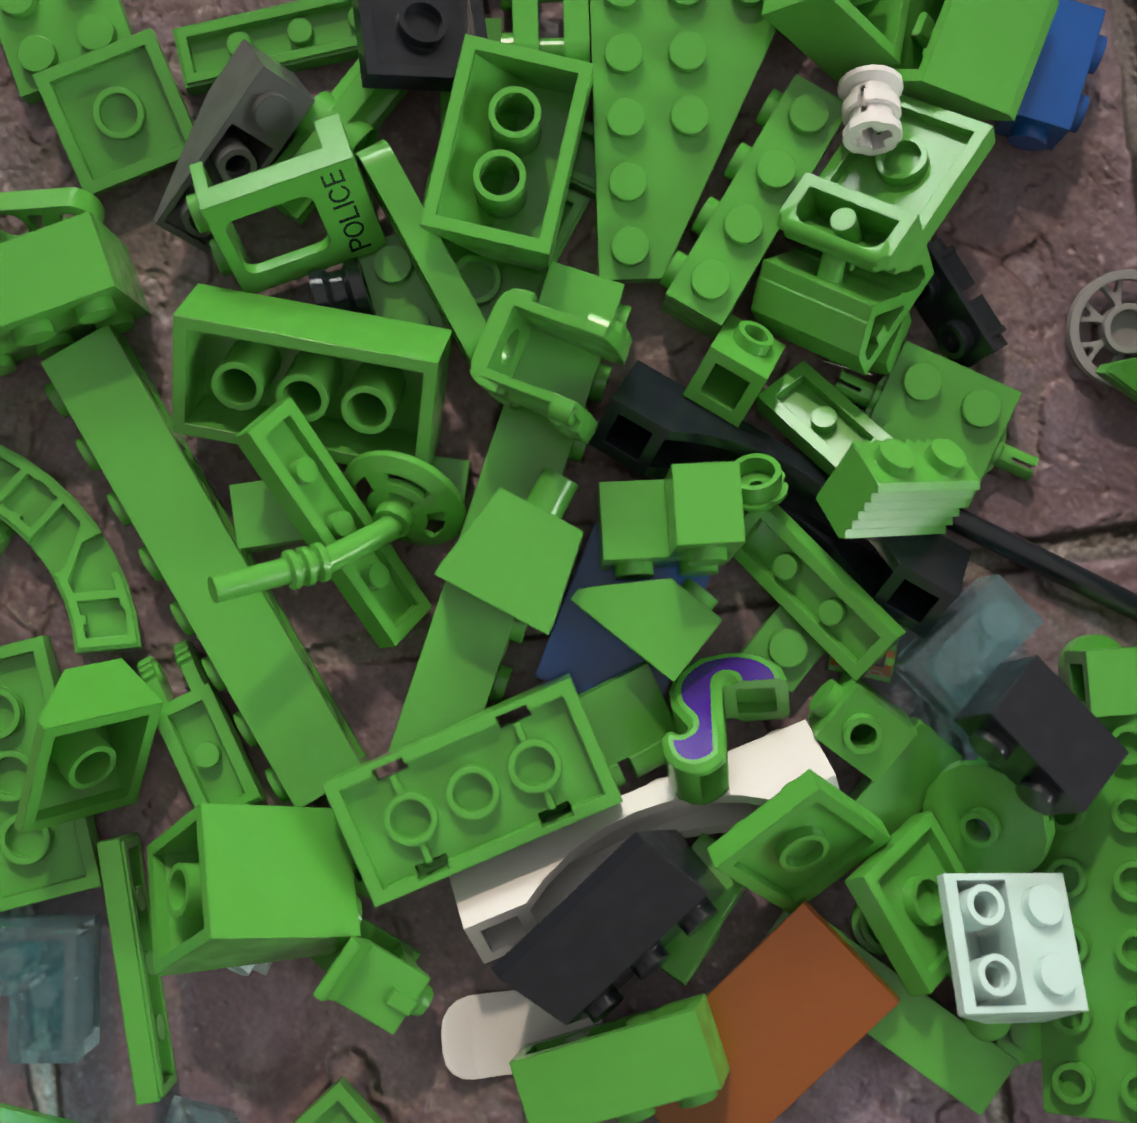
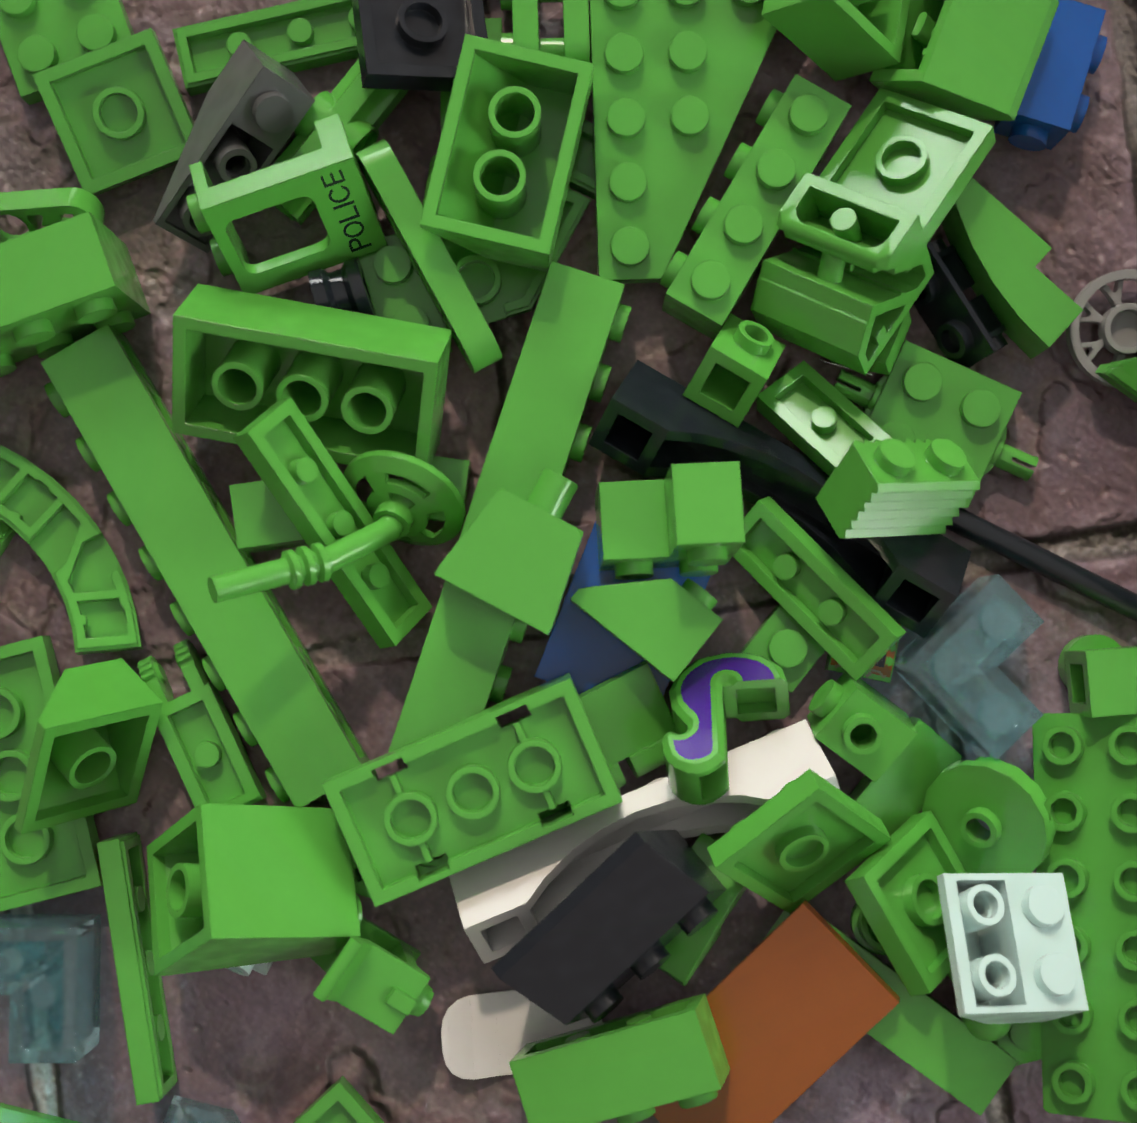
bright green piece [470,288,633,444] -> none
bright green plate [735,453,789,513] -> none
white bush [837,64,904,156] -> none
black brick [954,655,1129,815] -> none
none -> bright green slope [942,178,1083,359]

